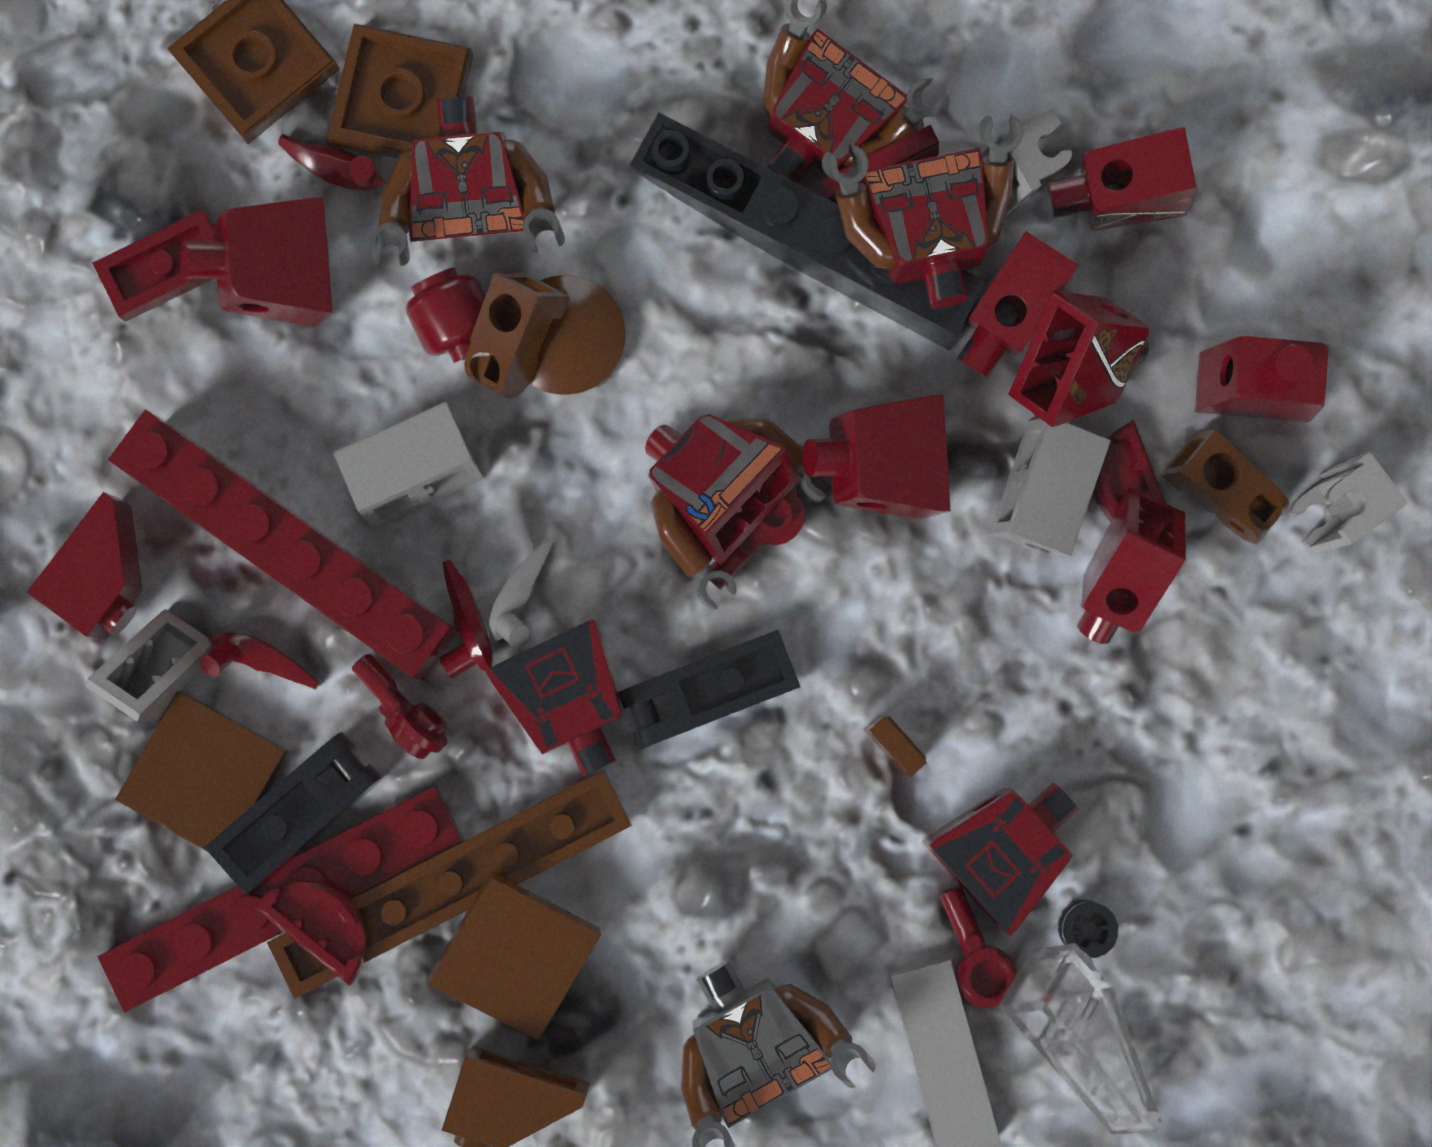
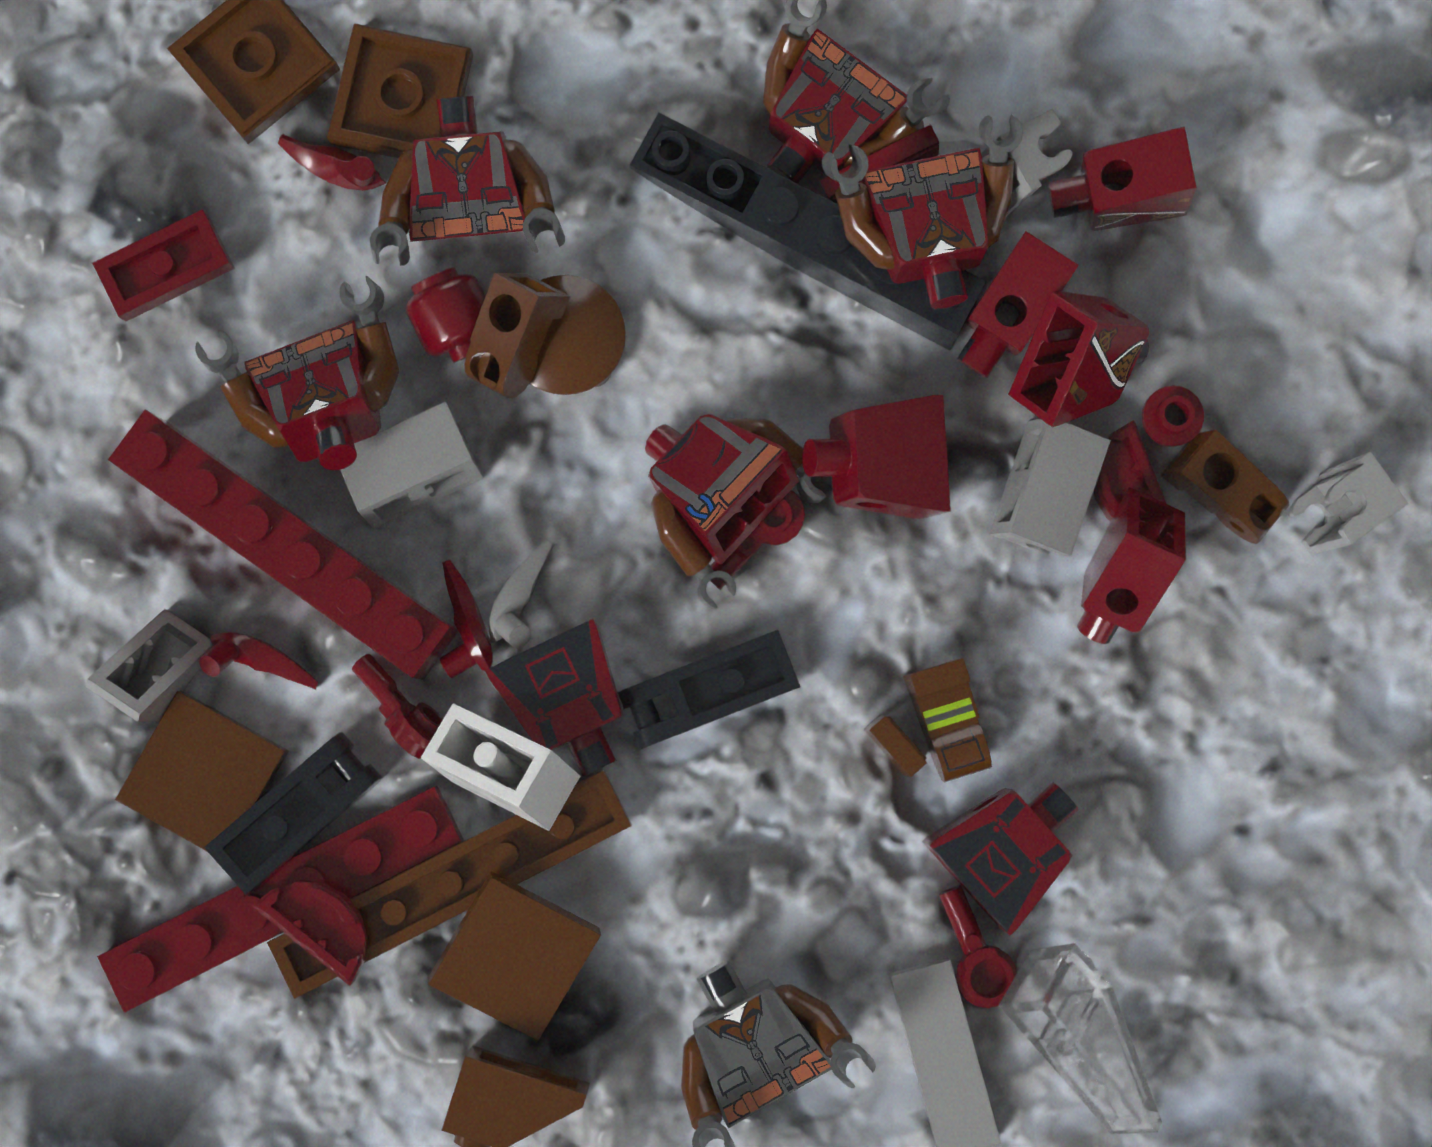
dark red slope [27,492,143,640] -> none
dark red torso [181,197,333,326] -> none
black bush [1058,899,1118,958] -> none
dark red torso [1195,336,1328,422] -> none
none -> torso [195,276,399,470]
none -> white brick [421,703,580,831]
none -> reddish brown leg [903,658,992,783]
none -> dark red plate [1142,385,1204,447]

